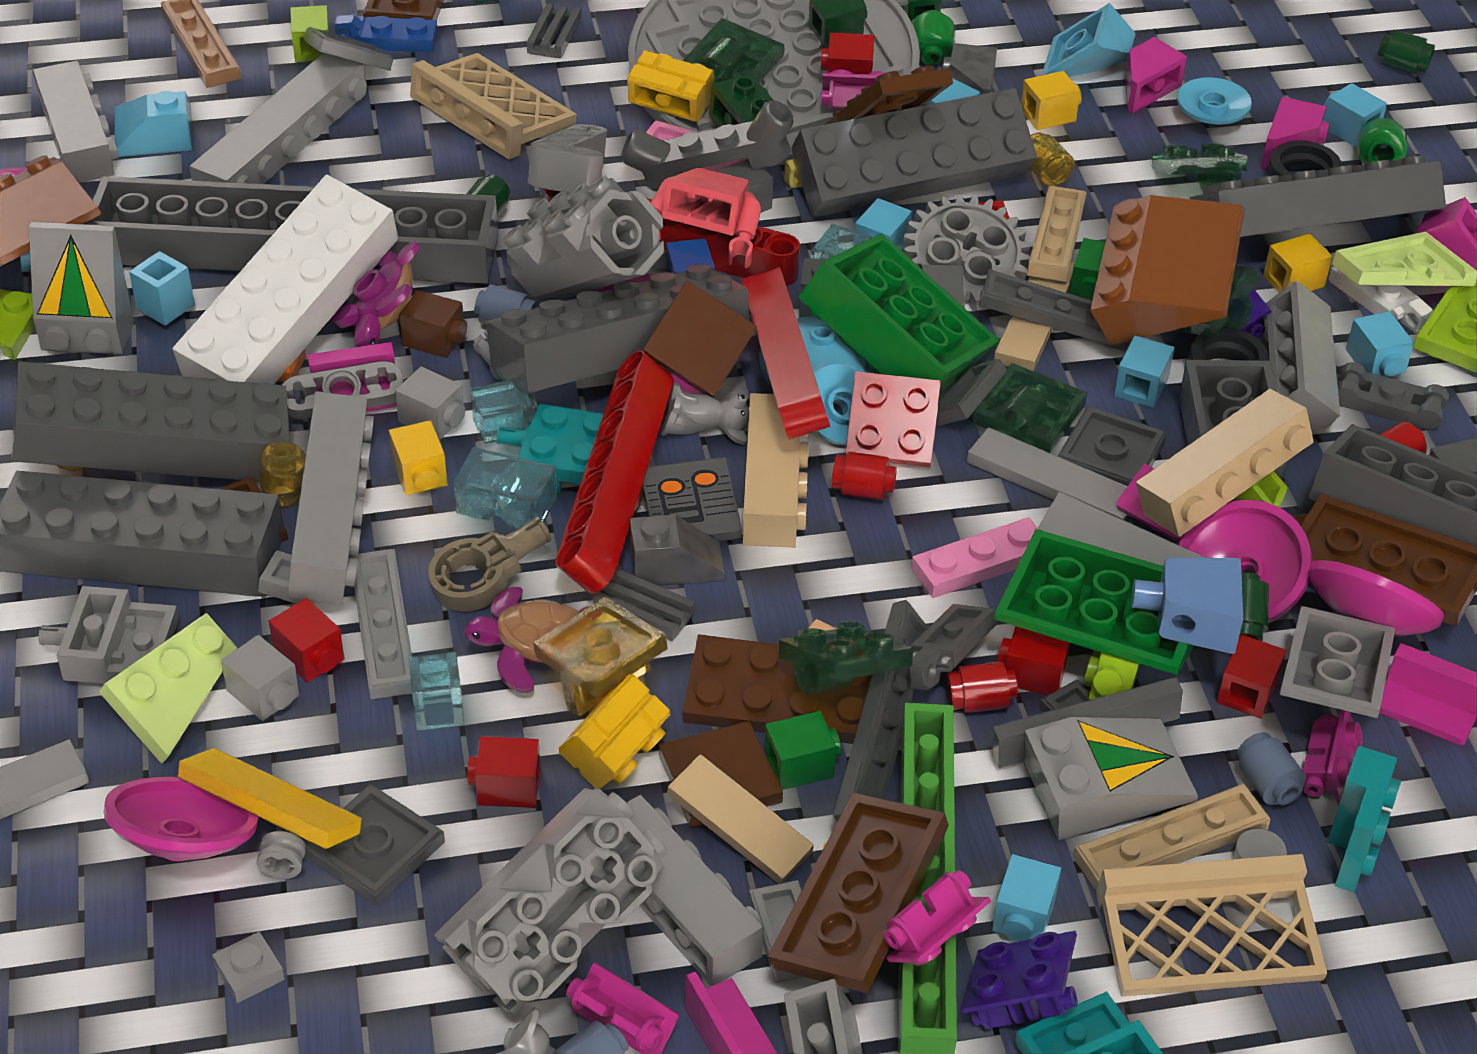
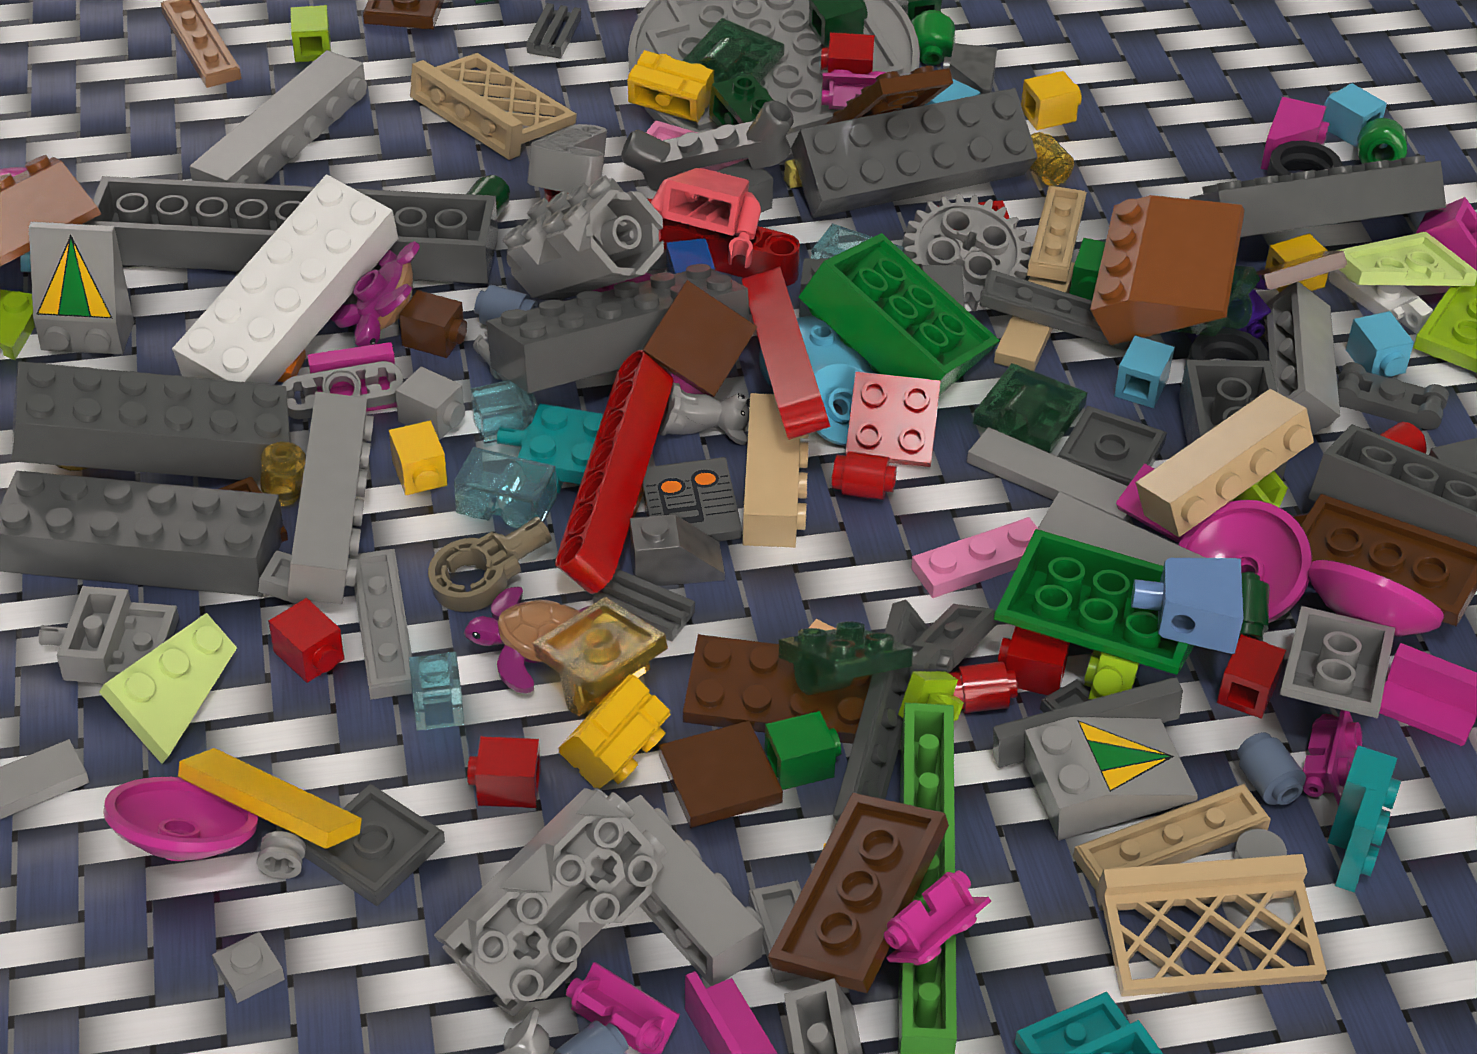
light grey brick [33,60,118,183] -> none
medium azure slope [114,91,193,157] -> none
medium azure brick [129,251,195,326] -> none
light grey brick [221,635,300,721] -> none
dark grey tile [304,27,394,71] -> none
blue hinge [335,15,438,52] -> none
tan tile [667,754,814,884] -> none
medium azure brick [854,198,912,251] -> none
dark grey tile [936,359,1007,426] -> none
dark purple hinge [961,930,1078,1029] -> none
medium azure brick [992,854,1061,941] -> none
medium azure slope [1041,3,1136,77] -> none
dark pink slope [1125,37,1187,114] -> none
clear green plate [1152,143,1247,189] -> none
medium azure dish [1177,77,1252,124] -> none
dark green brick [1378,29,1435,74] -> none
none -> lime tile [898,671,964,721]
none -> tile [1246,251,1347,290]

